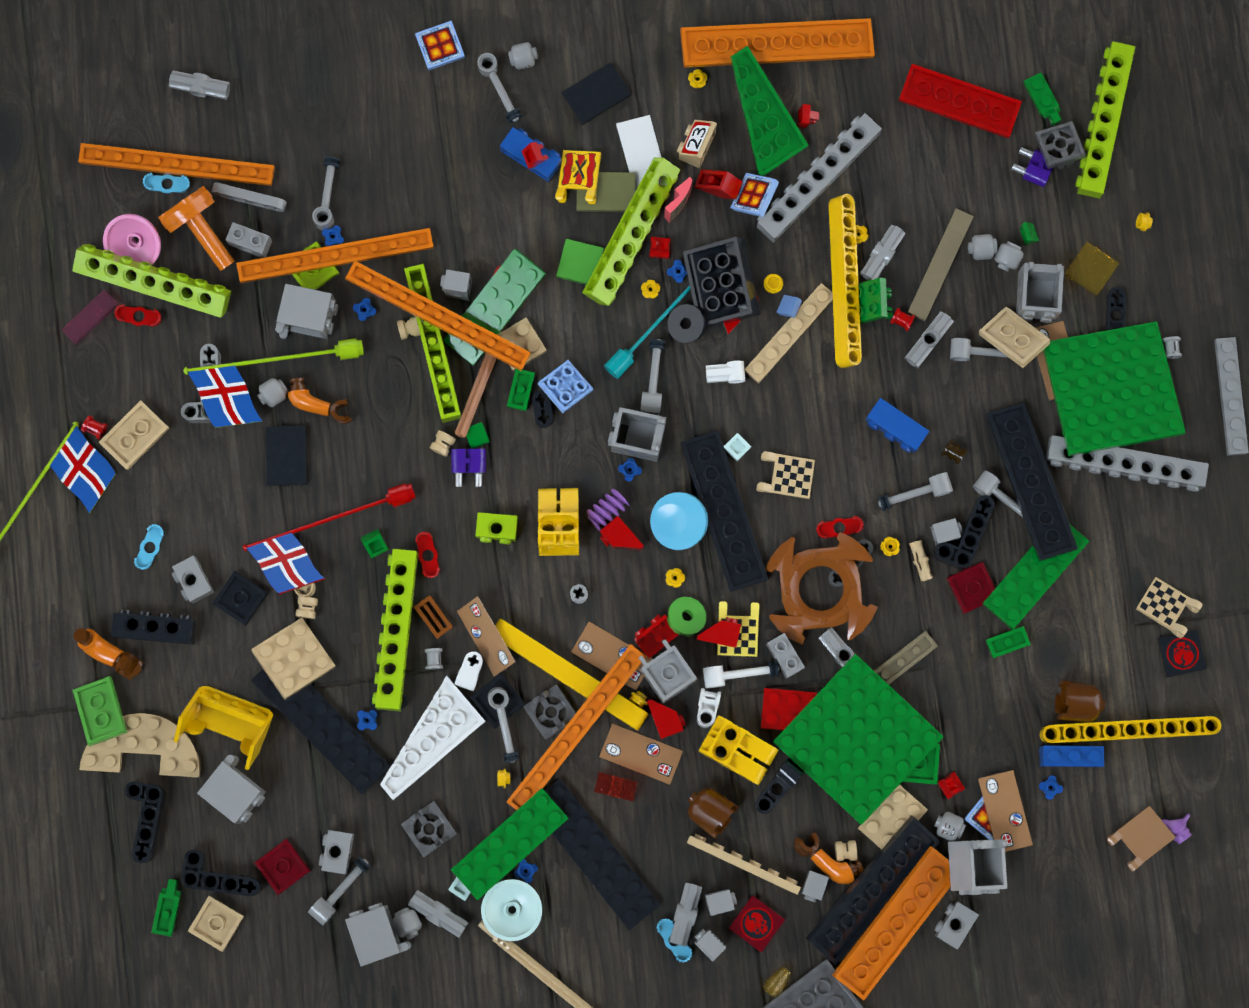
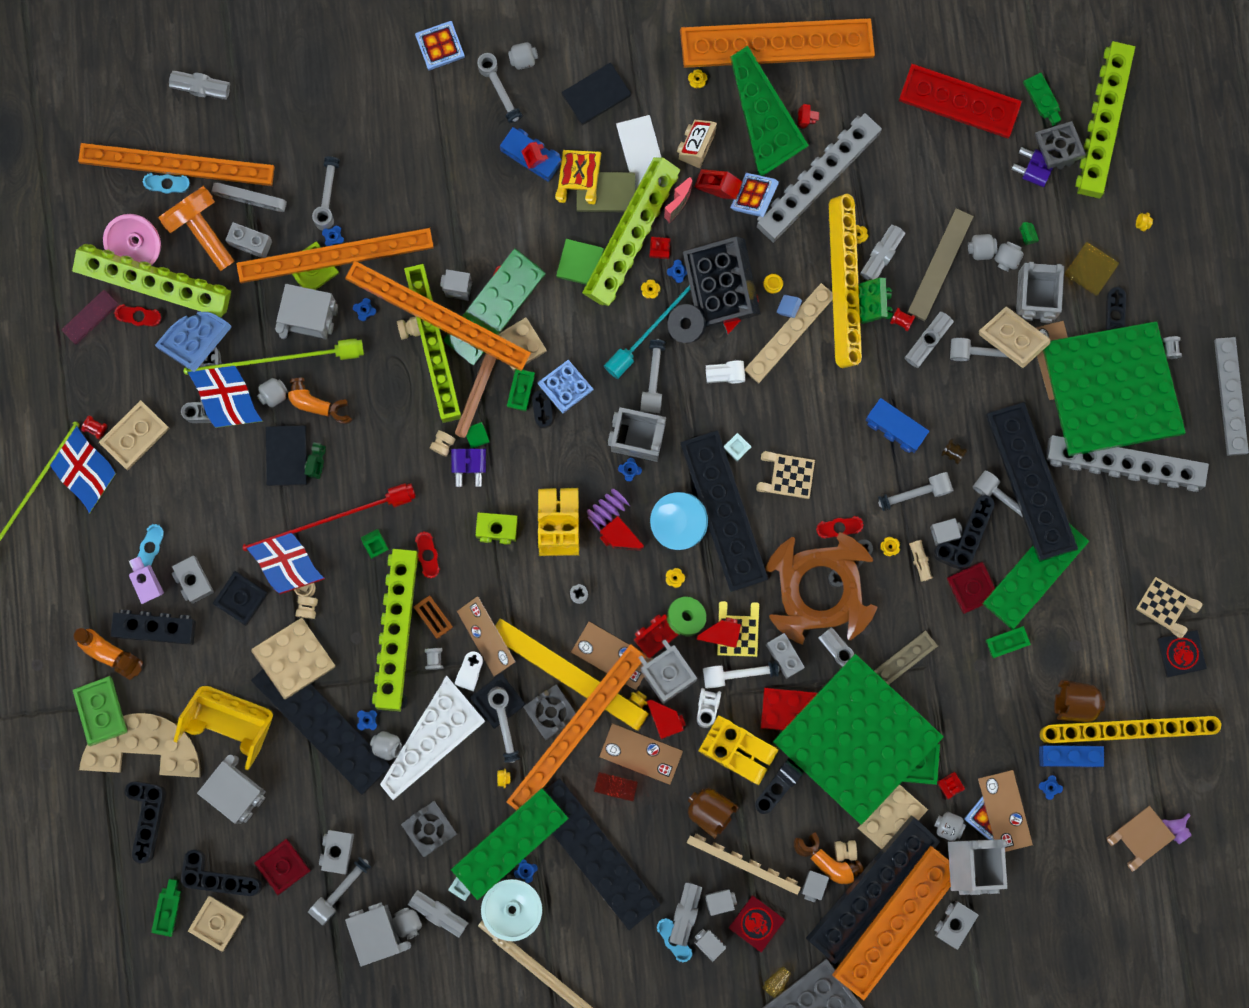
none -> lavender torso [129,556,164,604]
none -> medium blue plate [155,312,232,372]
none -> dark green plate [304,442,326,479]
none -> light grey head [370,731,402,760]

